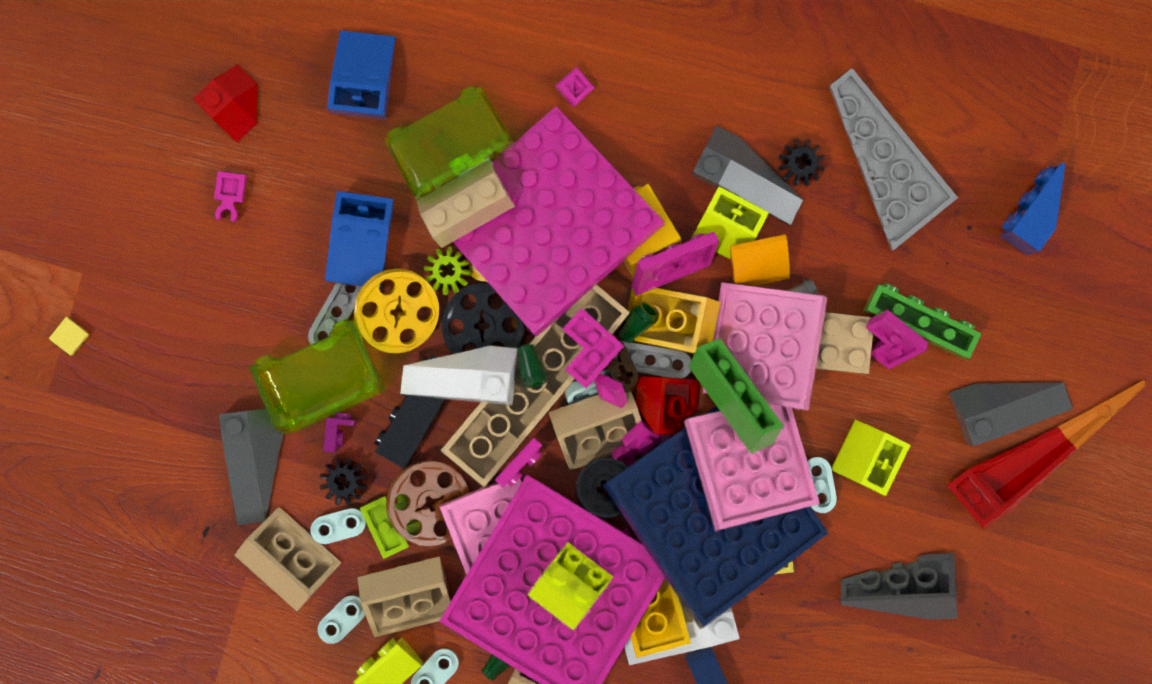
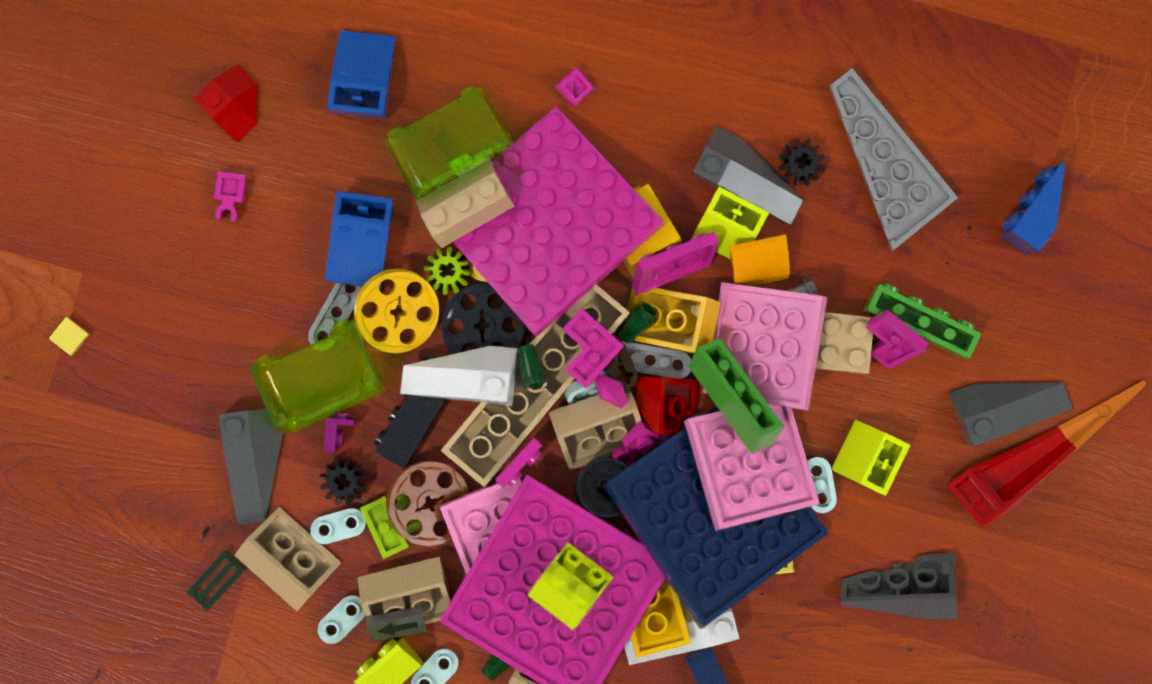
none -> clear green tile [186,550,246,611]
none -> flat silver tile [366,607,426,642]

